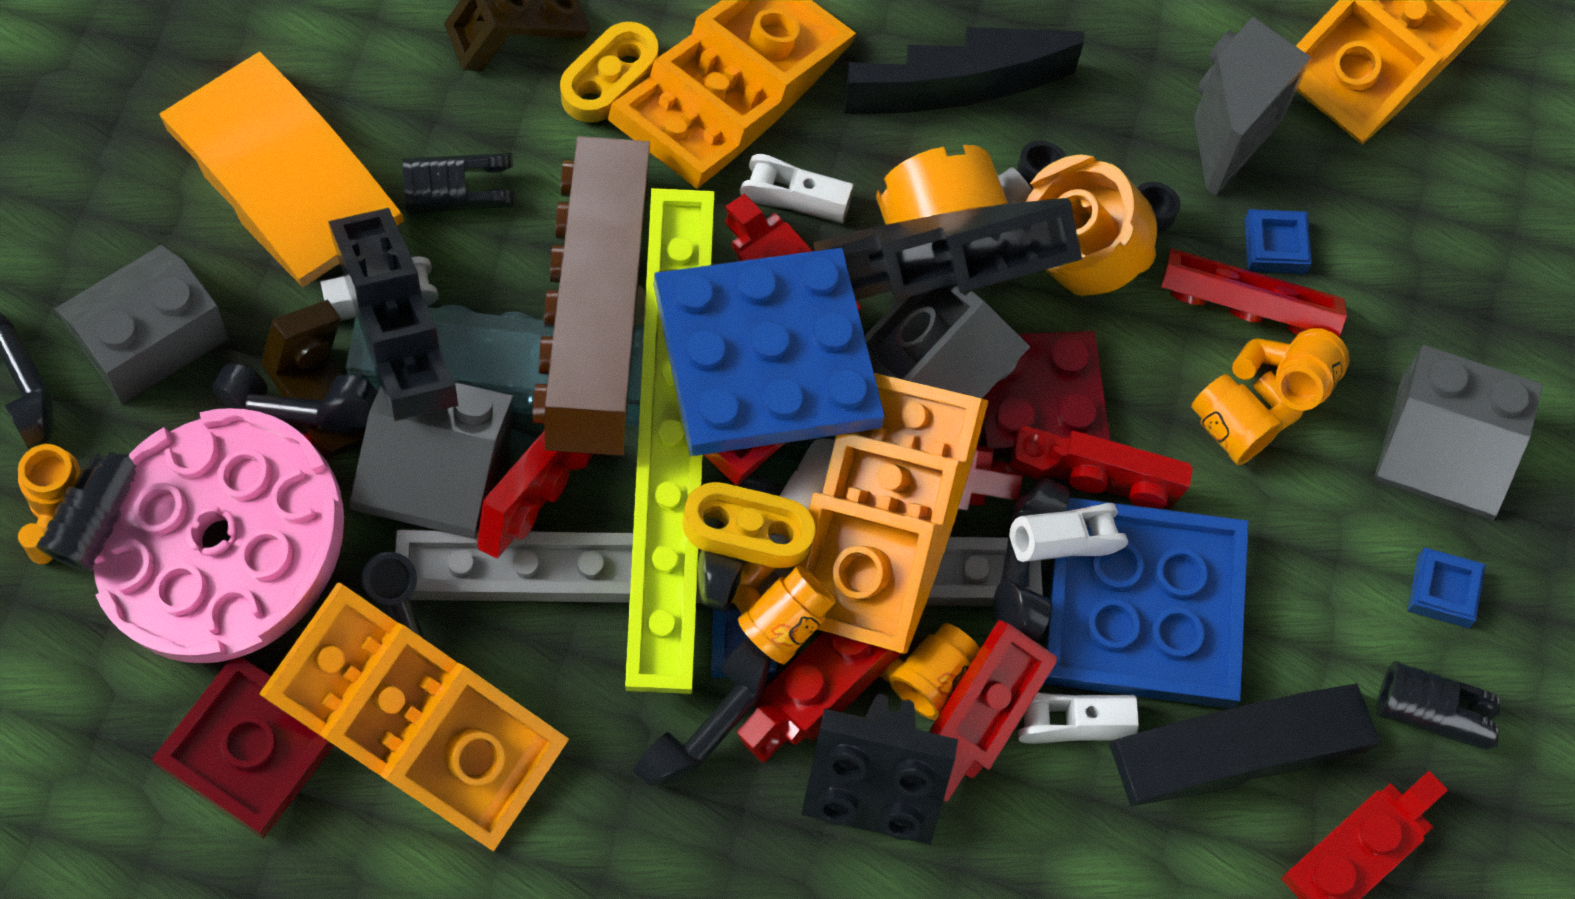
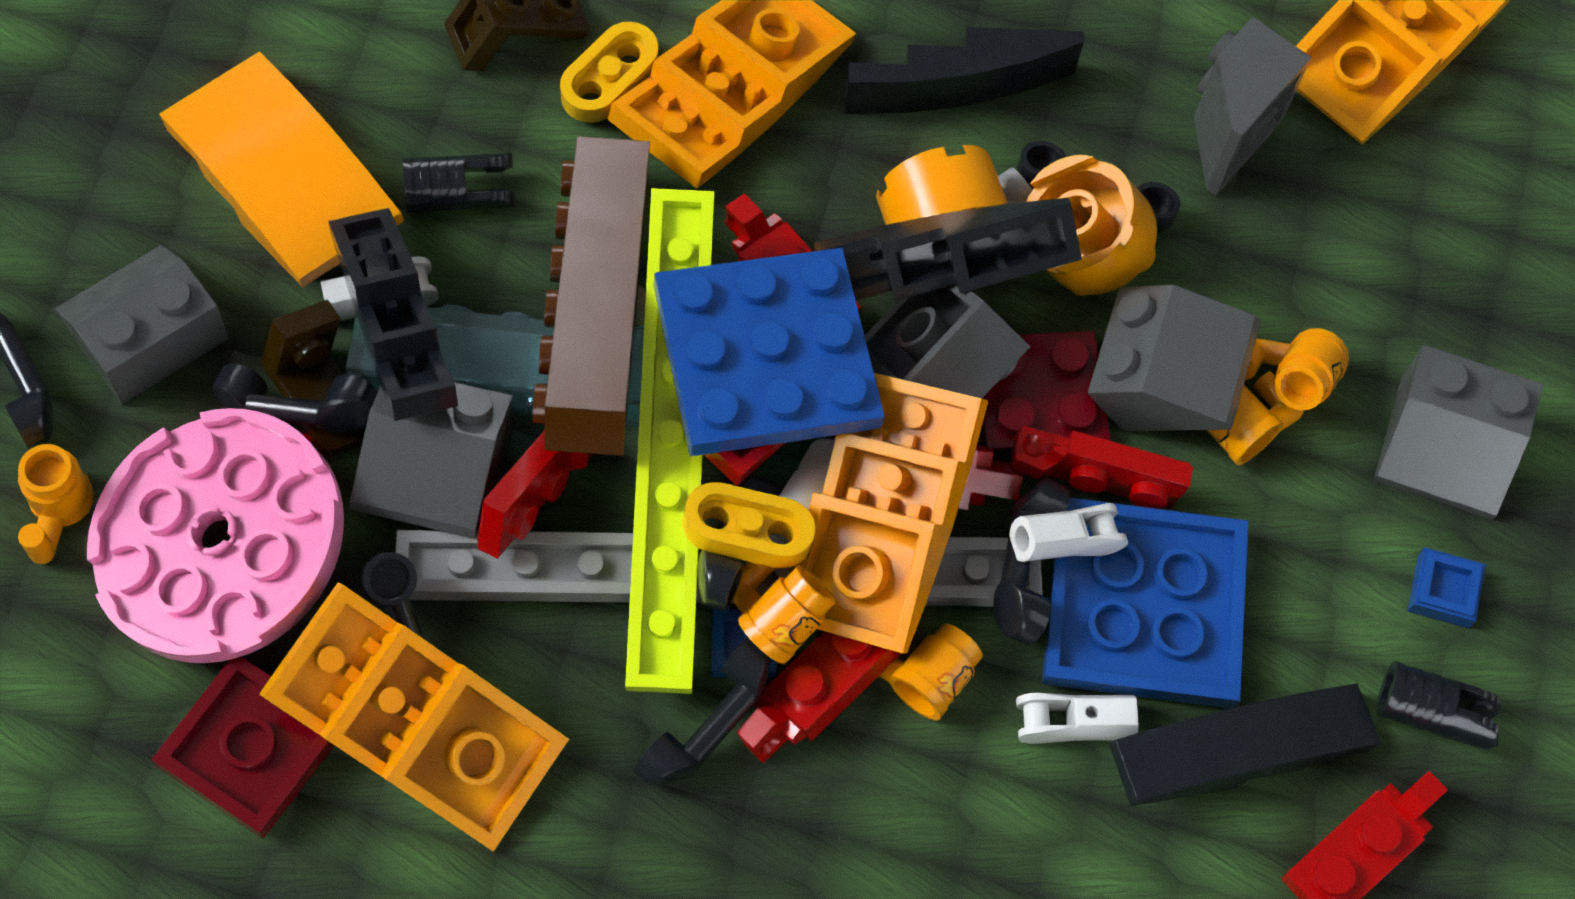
black hinge [36,452,137,572] -> none
white bar [740,154,854,225] -> none
black plate [801,694,958,845] -> none
red hinge [929,620,1058,802] -> none
red plate [1161,248,1347,338] -> none
blue tile [1244,209,1312,274] -> none
none -> dark grey slope [1088,285,1261,431]

